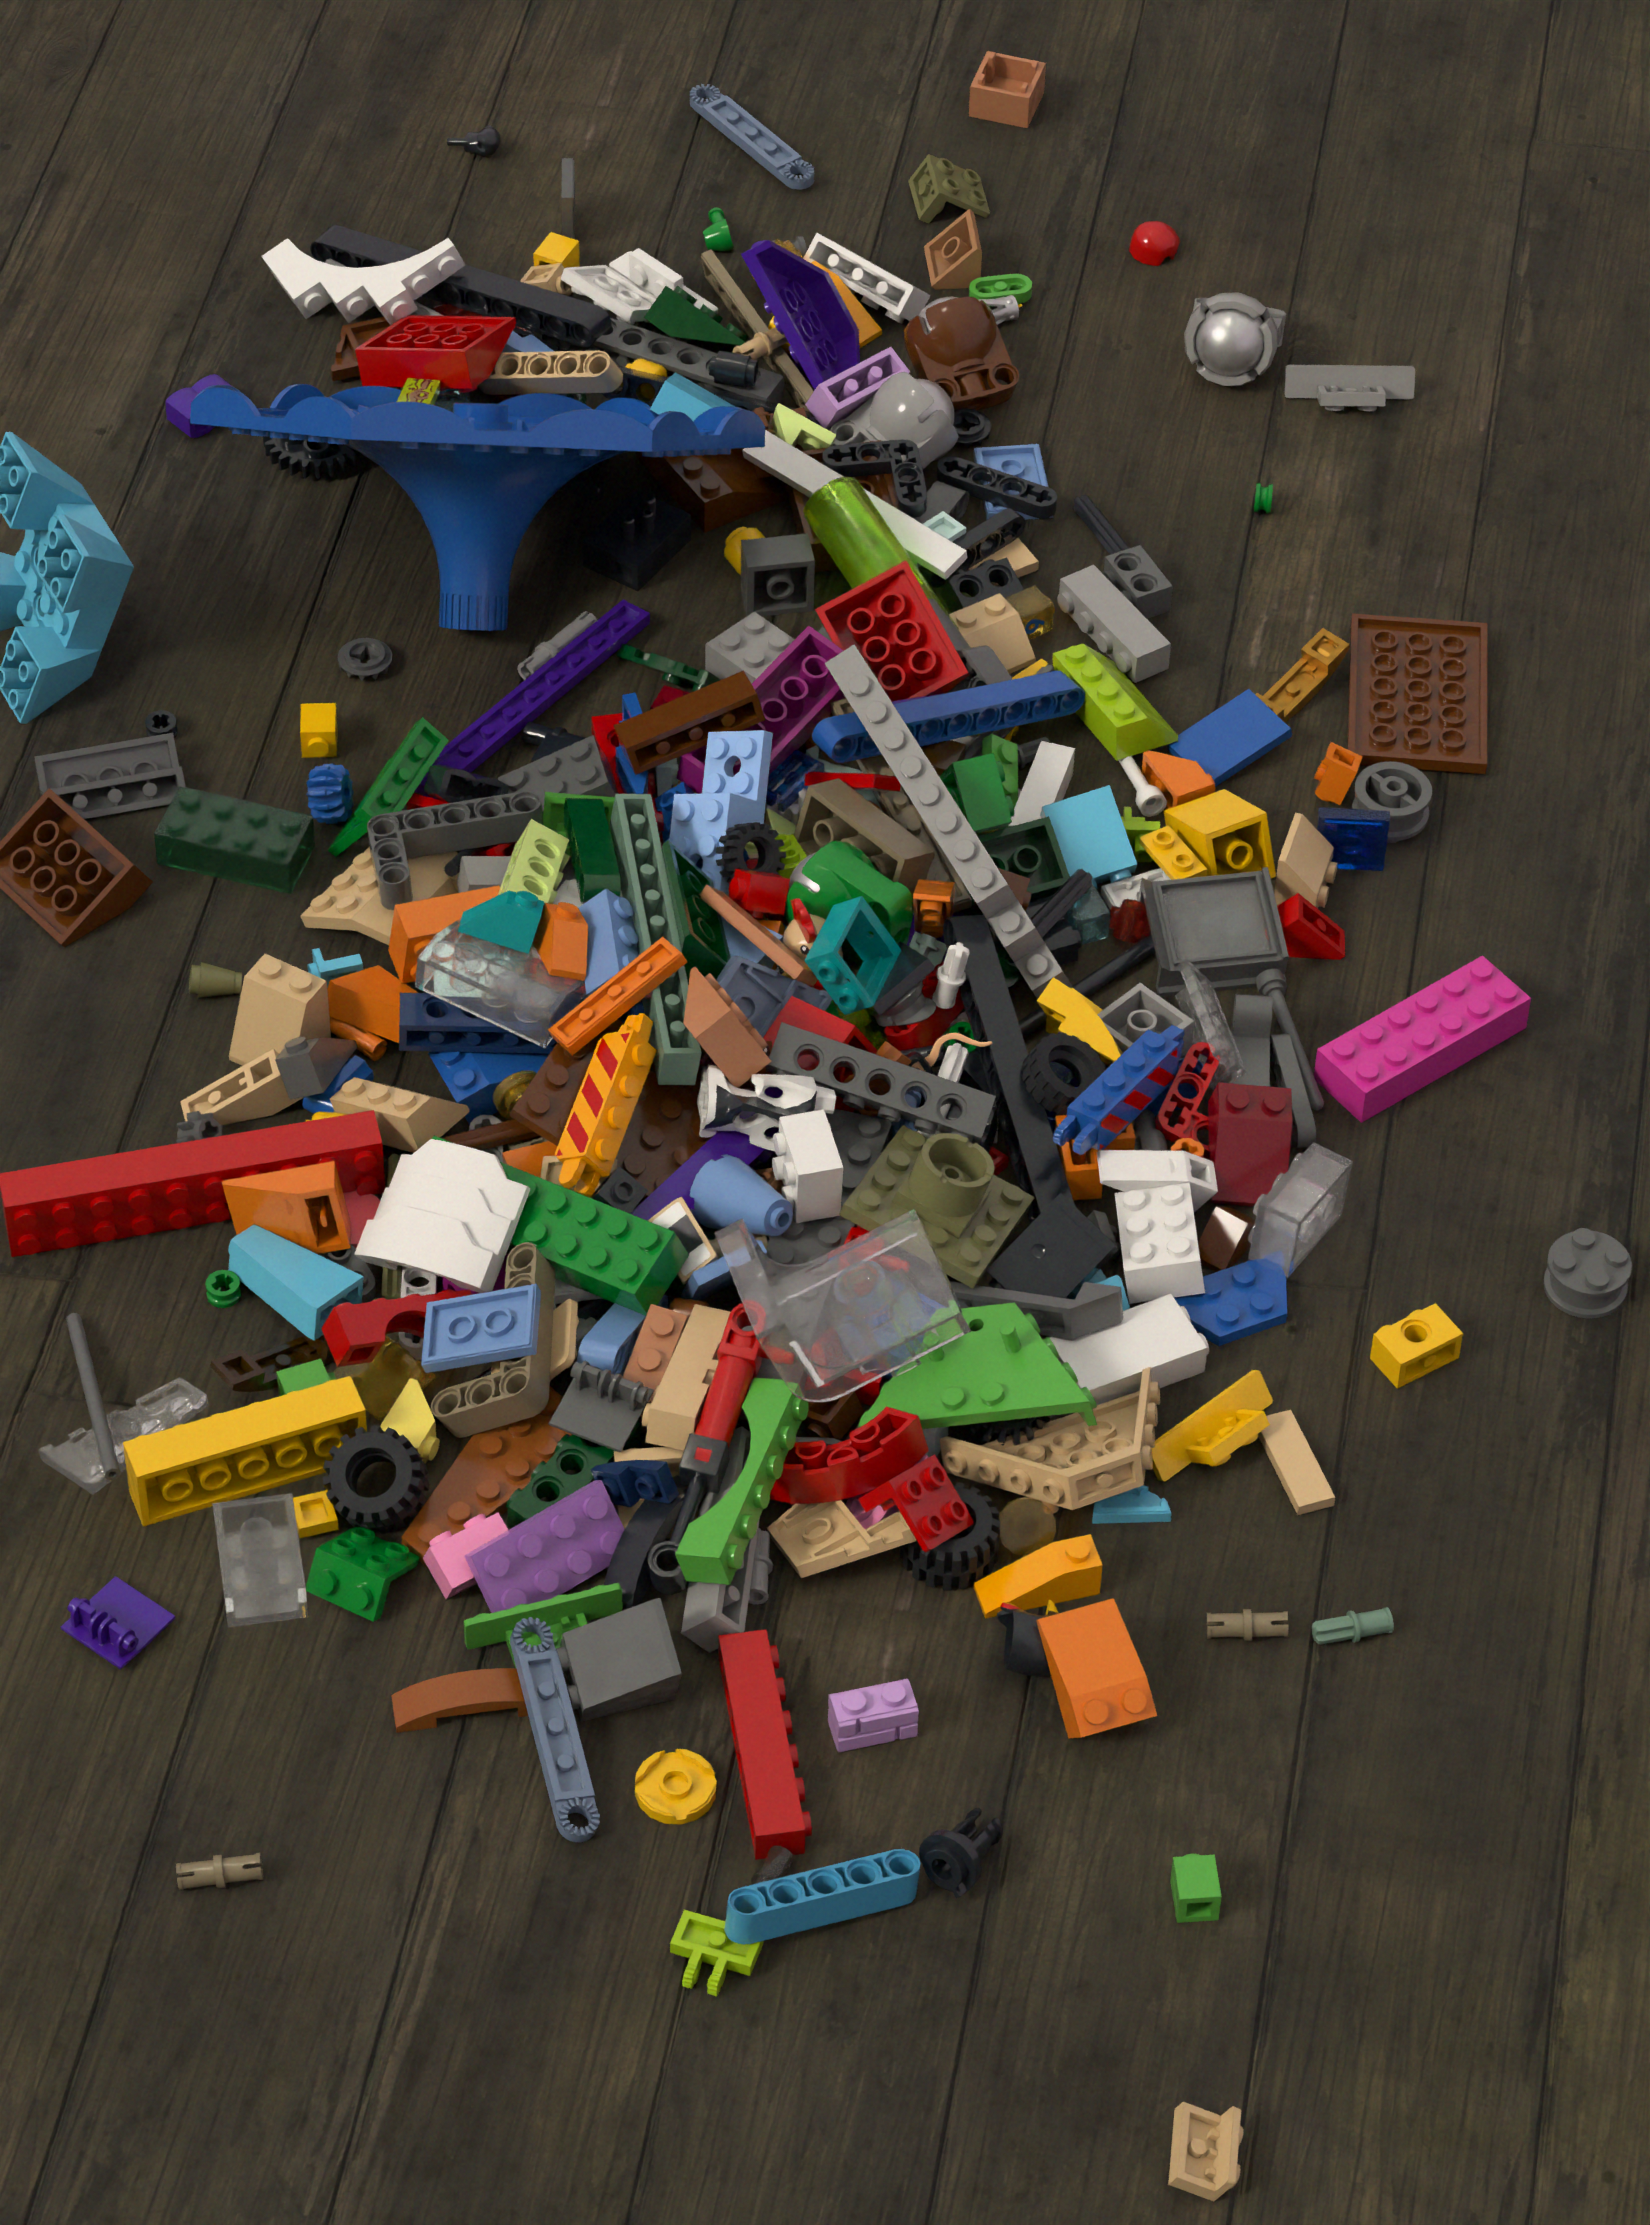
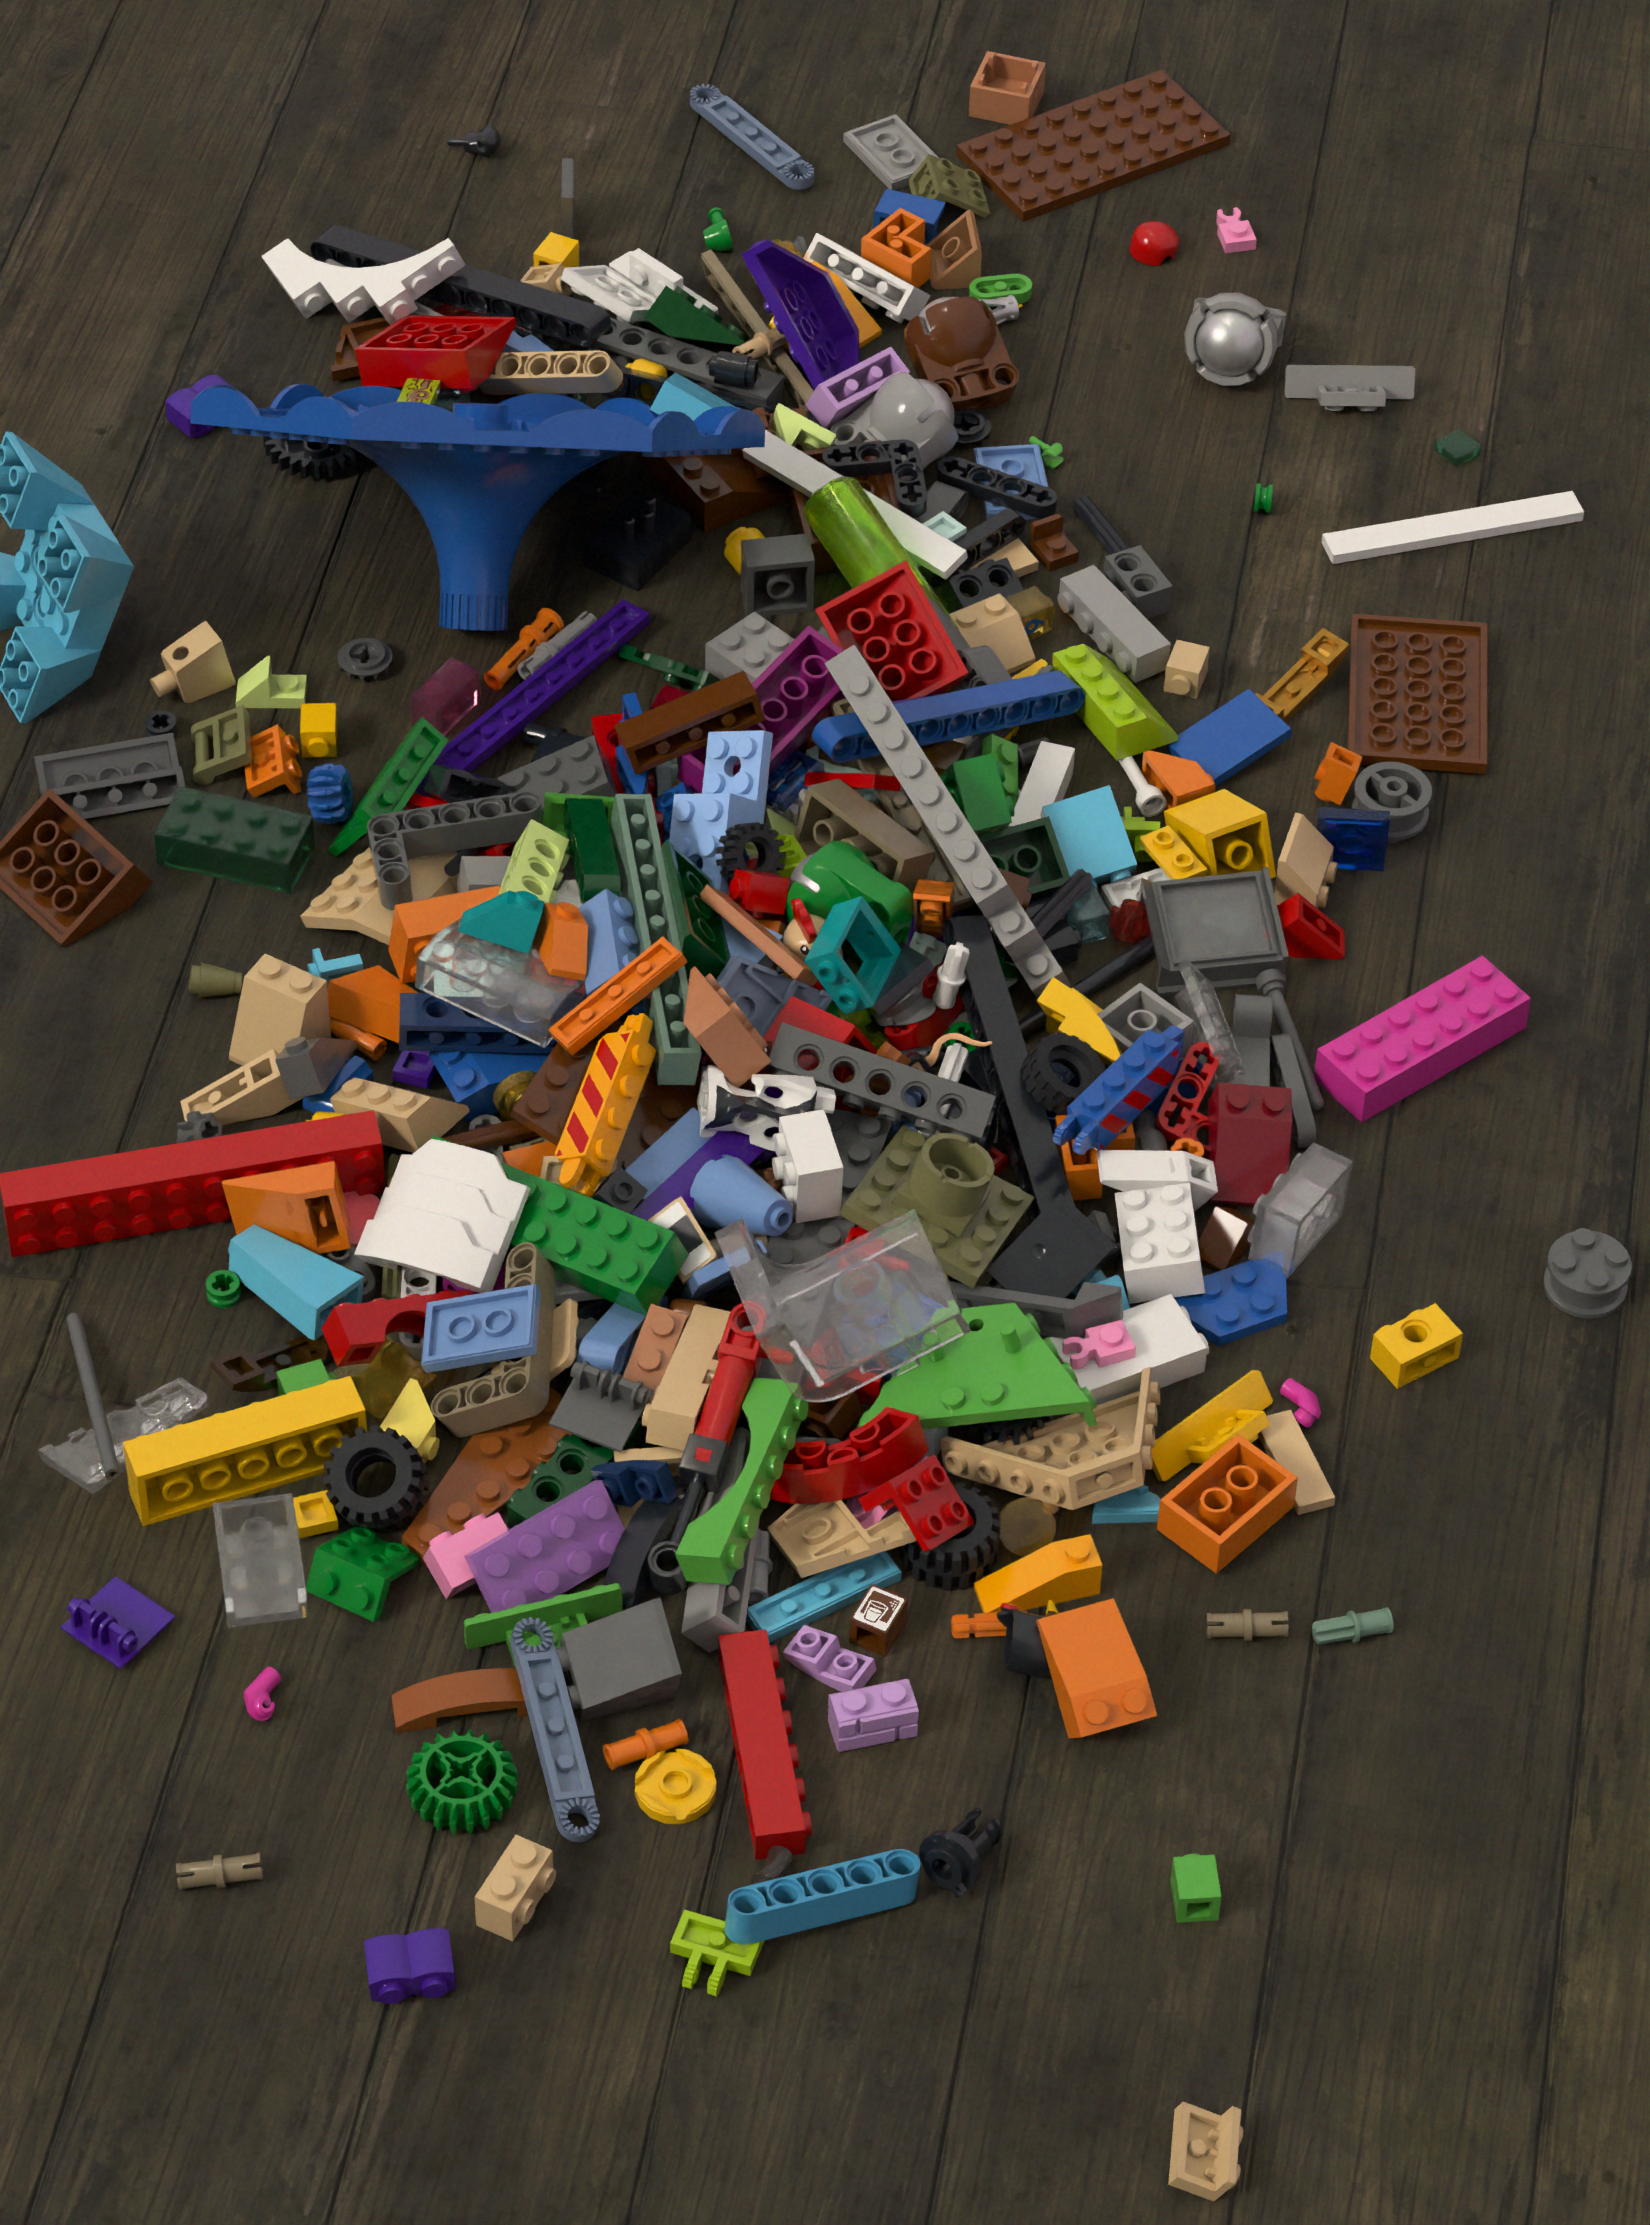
none -> tan torso [150,621,236,703]
none -> olive plate [191,705,252,785]
none -> yellowish green slope [236,656,307,709]
none -> dark pink arm [243,1666,282,1721]
none -> orange bracket [244,724,302,798]
none -> dark purple brick [364,1928,456,2004]
none -> dark purple plate [392,1051,437,1089]
none -> green gear [406,1728,518,1835]
none -> clear pink brick [411,657,481,736]
none -> tan brick [475,1835,556,1942]
none -> orange pin [484,608,564,690]
none -> orange pin [603,1719,689,1770]
none -> medium blue tile [625,1107,718,1204]
none -> medium azure tile [746,1551,902,1643]
none -> lavender slope [782,1625,877,1692]
none -> light grey tile [843,114,939,190]
none -> reddish brown brick [849,1584,908,1657]
none -> orange brick [861,208,931,288]
none -> blue panel [874,189,945,245]
none -> orange axle [951,1612,1006,1638]
none -> reddish brown plate [956,70,1230,222]
none -> bright green hand [1029,436,1064,469]
none -> reddish brown bracket [1030,514,1079,572]
none -> bright pink plate [1062,1320,1136,1369]
none -> orange brick [1157,1434,1298,1574]
none -> tan brick [1164,640,1210,699]
none -> bright pink plate [1216,207,1257,253]
none -> dark pink arm [1280,1378,1321,1428]
none -> white tile [1322,491,1584,564]
none -> clear green tile [1434,429,1481,467]

